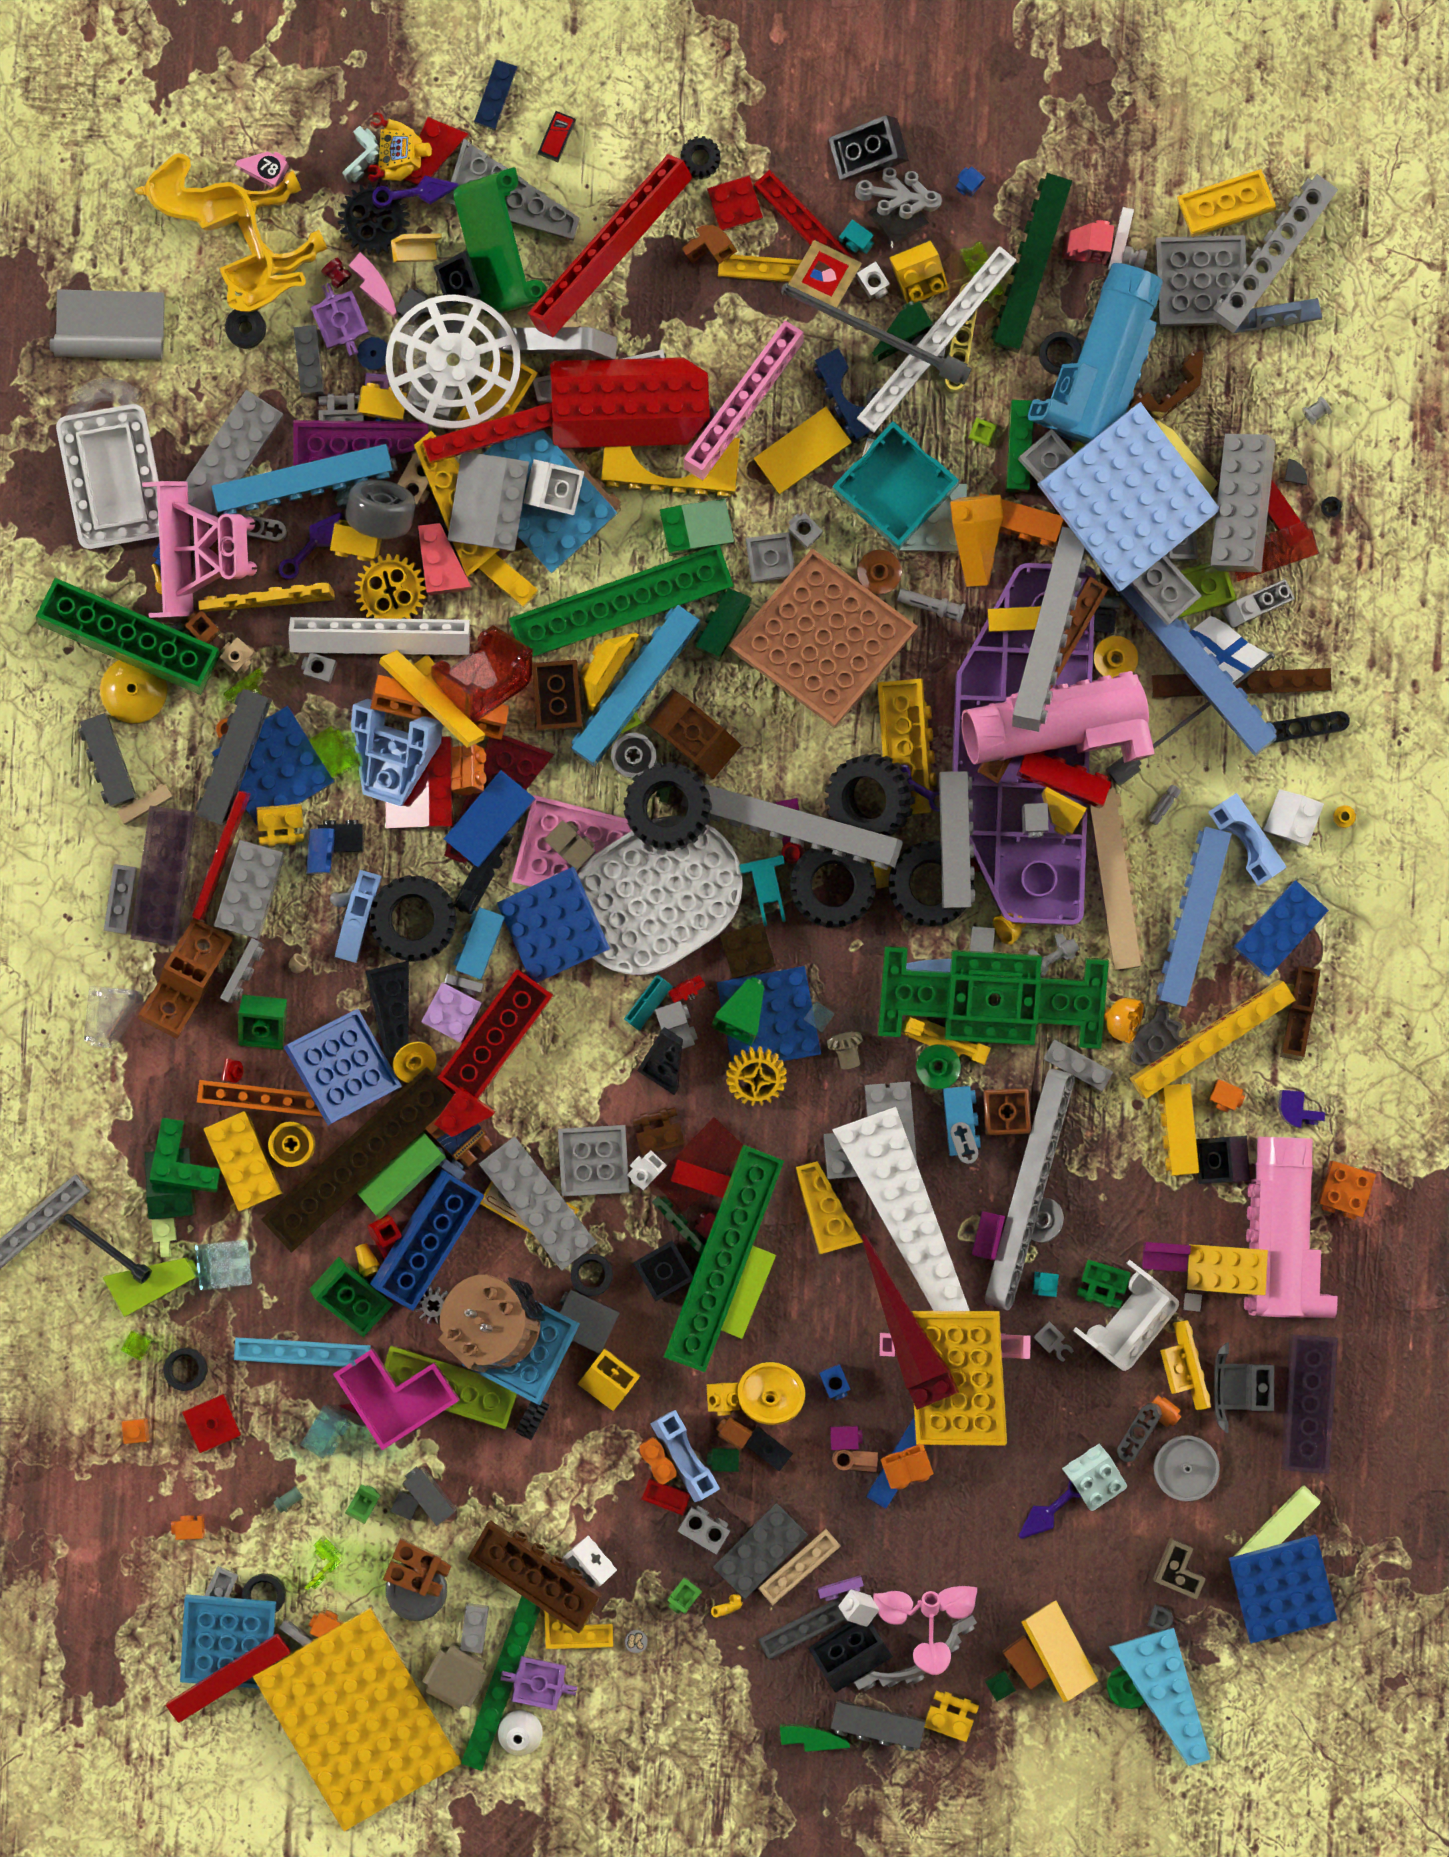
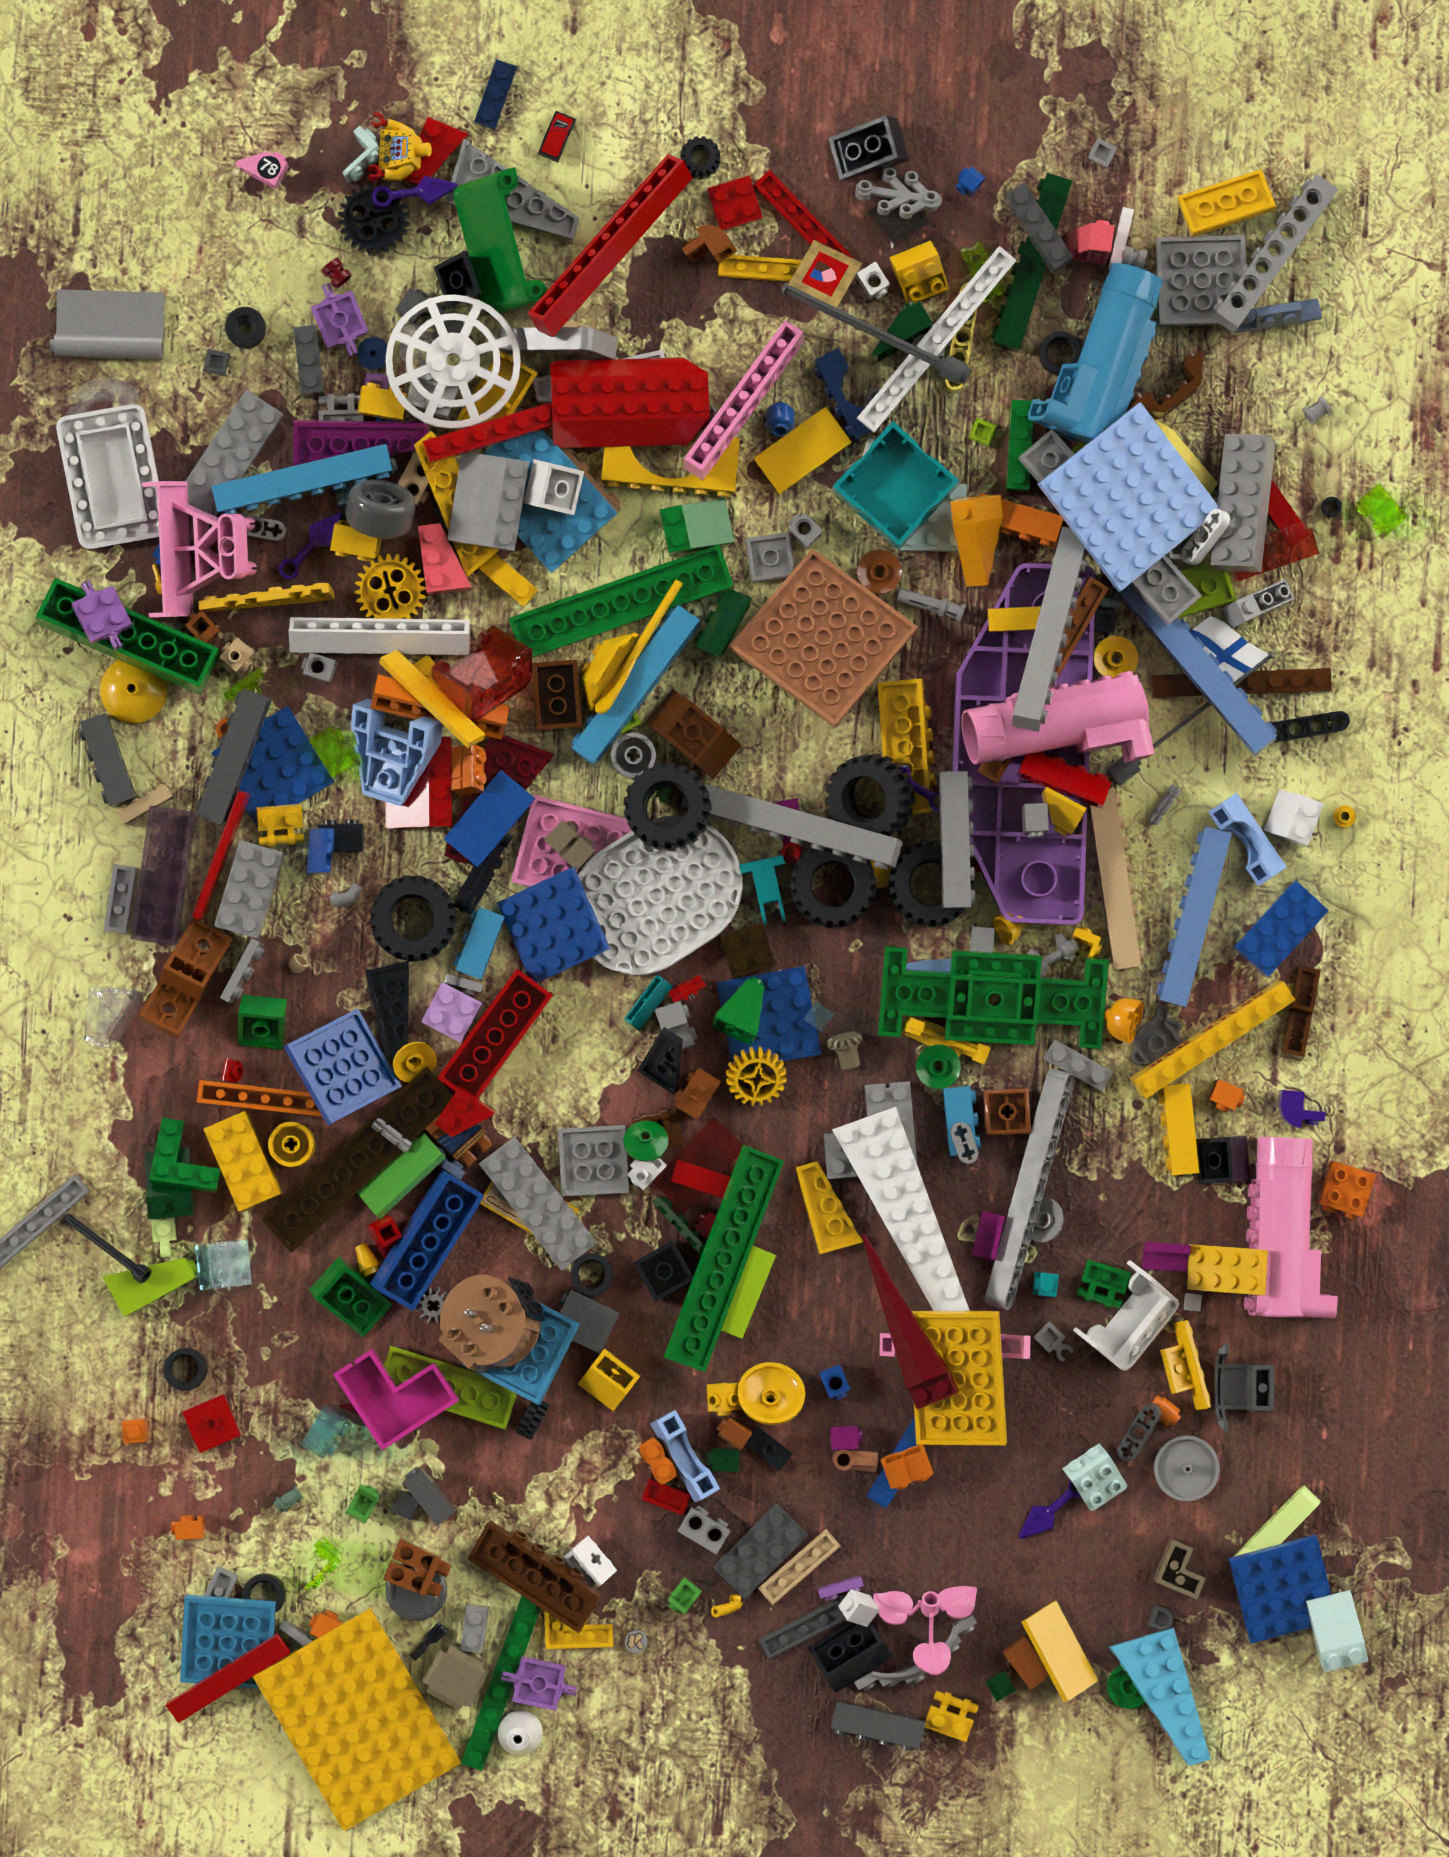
clear neon green brick [121,1329,154,1361] -> none
yellow animal [134,153,328,312] -> none
medium azure tile [234,1337,371,1367] -> none
light blue slope [335,870,382,963] -> none
bright pink slope [349,252,398,319] -> none
yellow panel [391,233,442,262] -> none
green slope [779,1724,850,1752] -> none
teal brick [838,219,874,254] -> none
clear purple brick [1281,1333,1338,1474] -> none
dark grey tile [1284,459,1307,485] -> none
none -> medium lavender plate [72,580,132,650]
none -> dark grey tile [203,349,230,377]
none -> light grey axle [372,1118,412,1152]
none -> black piece [409,1621,448,1661]
none -> yellow piece [595,580,683,714]
none -> green dish [623,1121,668,1162]
none -> dark orange brick [673,1067,721,1120]
none -> blue head [765,402,795,437]
none -> dark grey brick [1004,183,1073,274]
none -> yellow bracket [1070,926,1102,958]
none -> light grey plate [1087,138,1117,169]
none -> white beam [1181,509,1230,565]
none -> light aqua slope [1306,1590,1368,1672]
none -> clear neon green brick [1356,483,1408,536]

